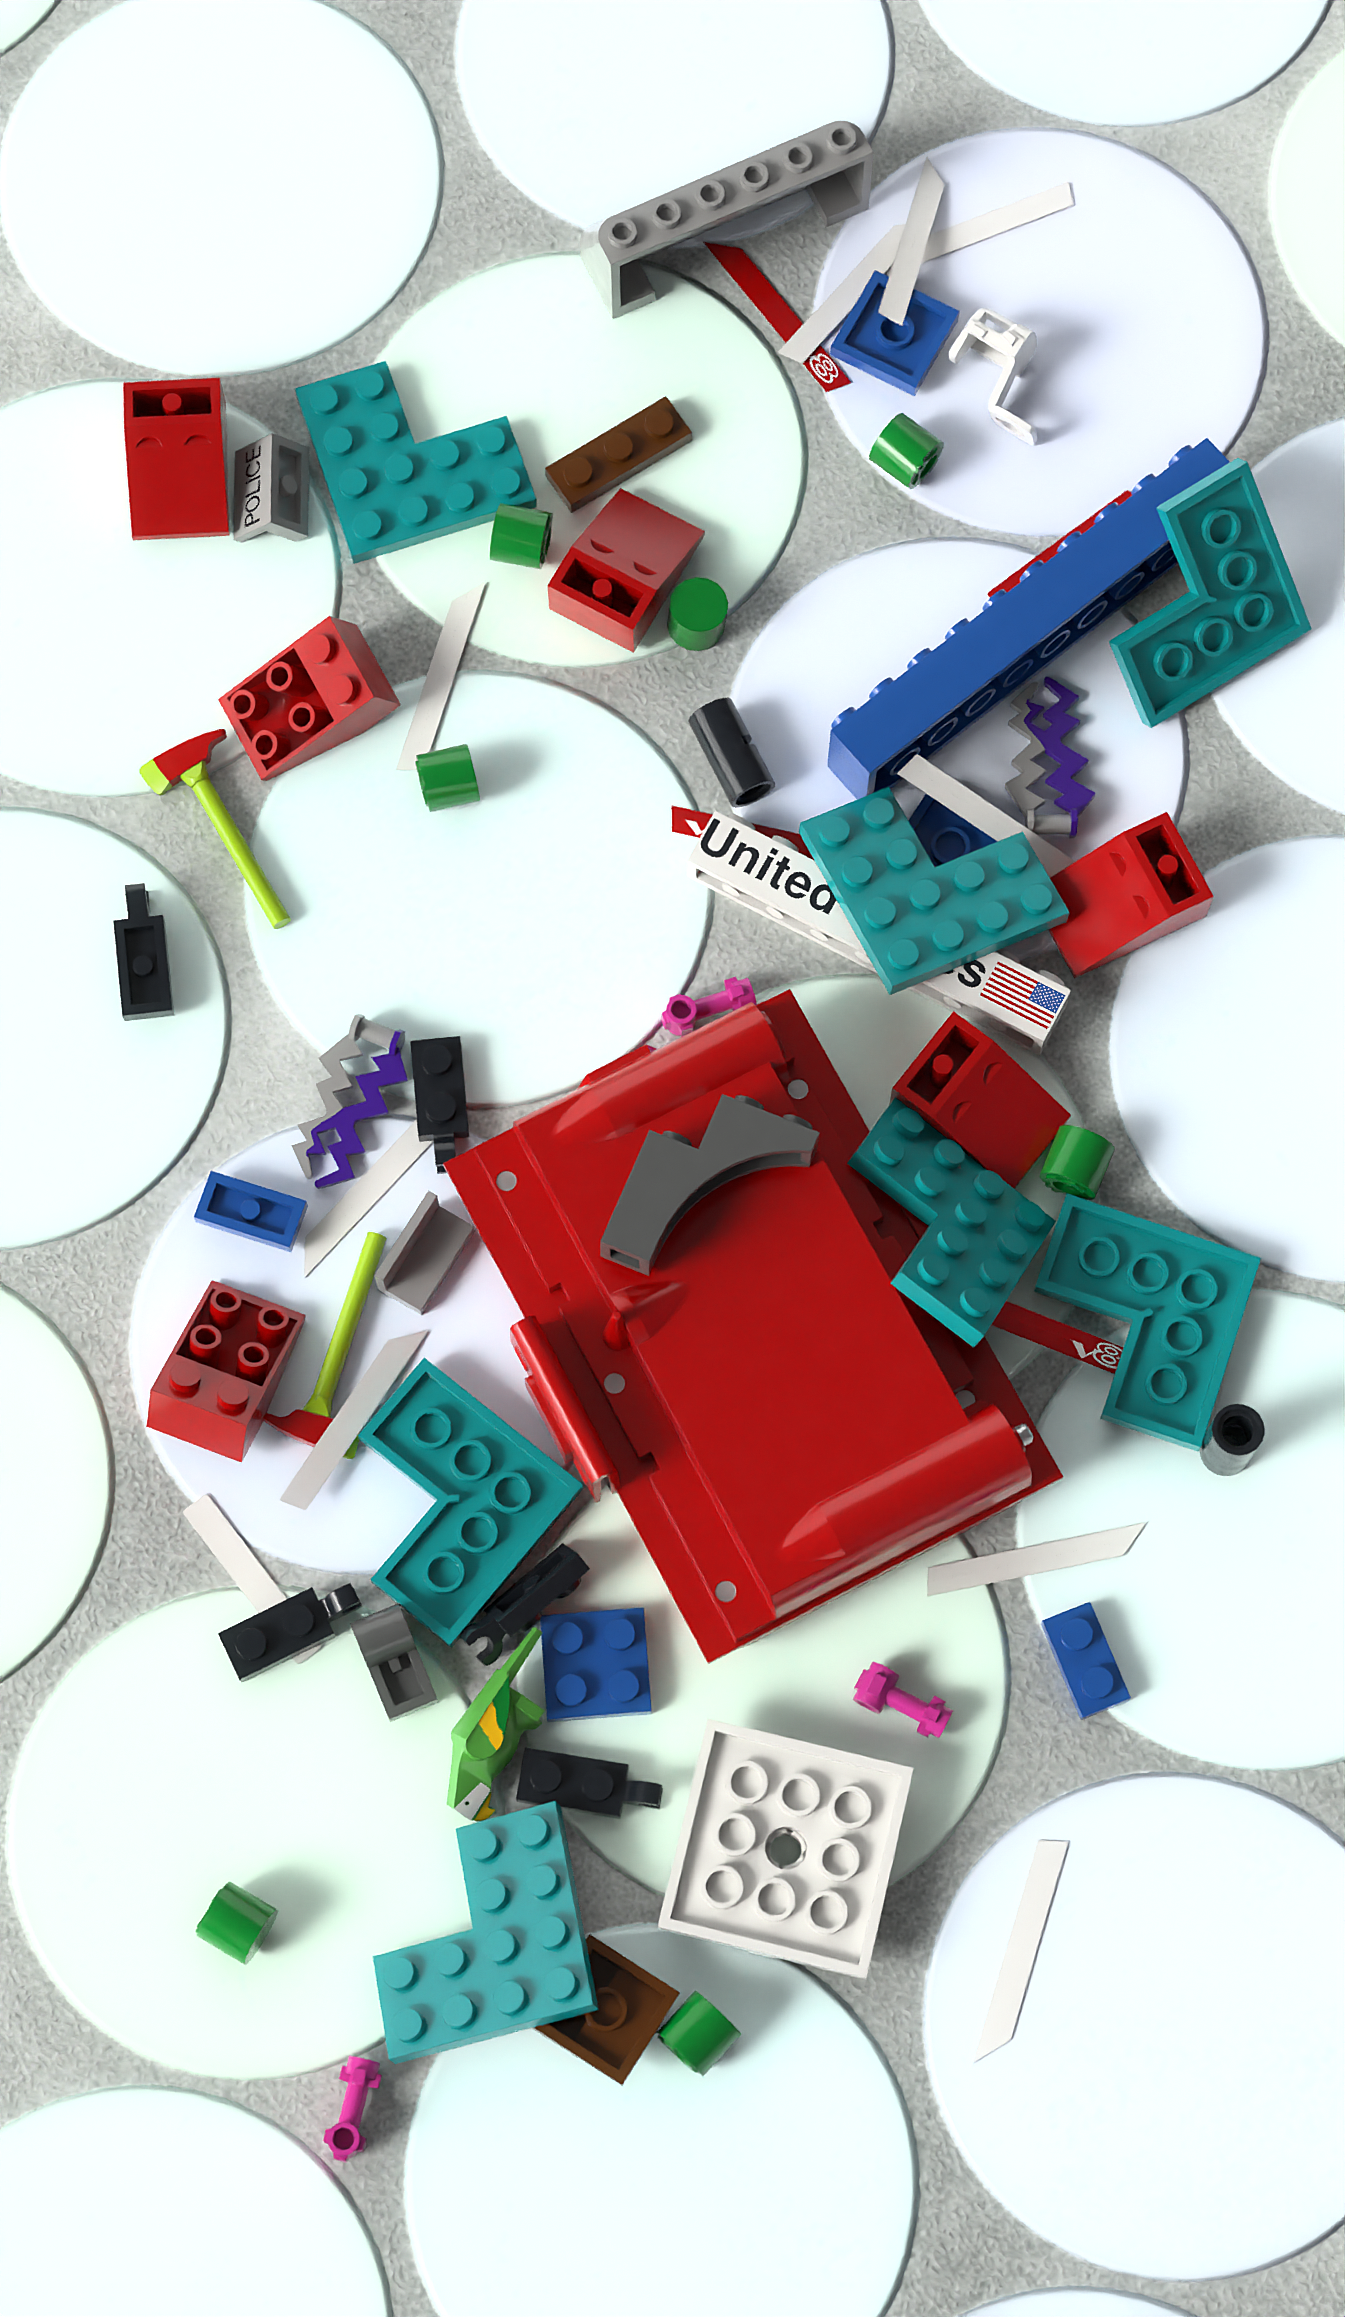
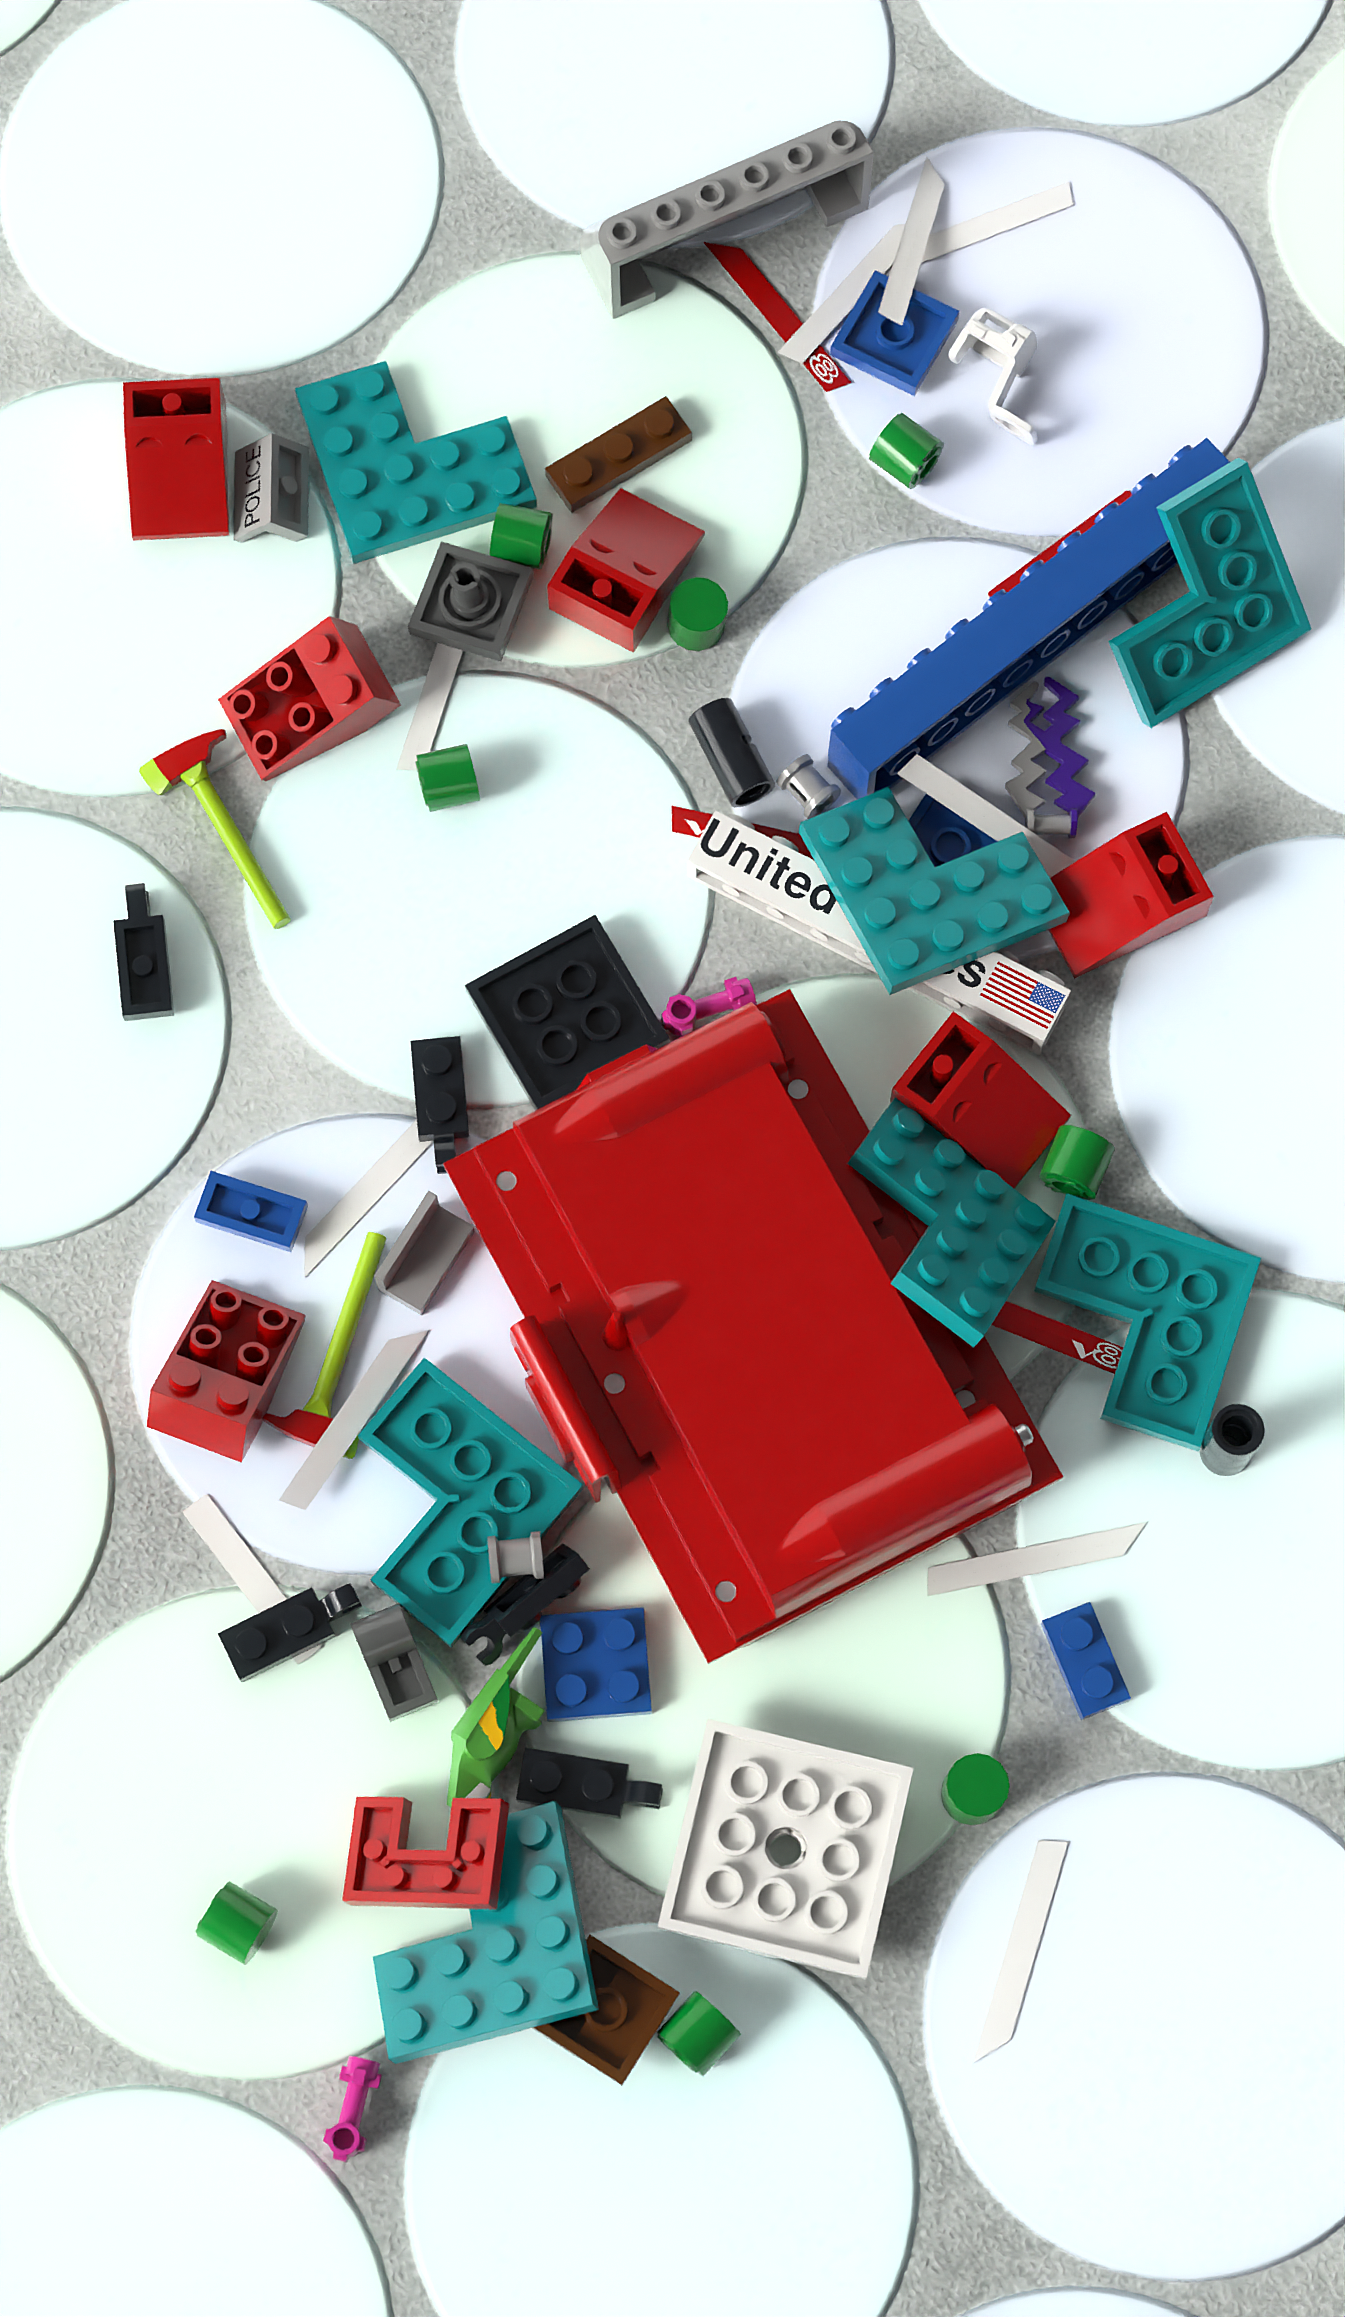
piece [291,1014,408,1189] -> none
dark grey arch [600,1094,820,1276] -> none
dark pink bar [853,1662,954,1738] -> none
none -> plate [342,1796,510,1909]
none -> dark grey plate [407,541,534,662]
none -> black plate [464,915,670,1110]
none -> light grey bush [487,1531,544,1583]
none -> light grey bush [776,754,841,819]
none -> green piece [941,1753,1010,1826]

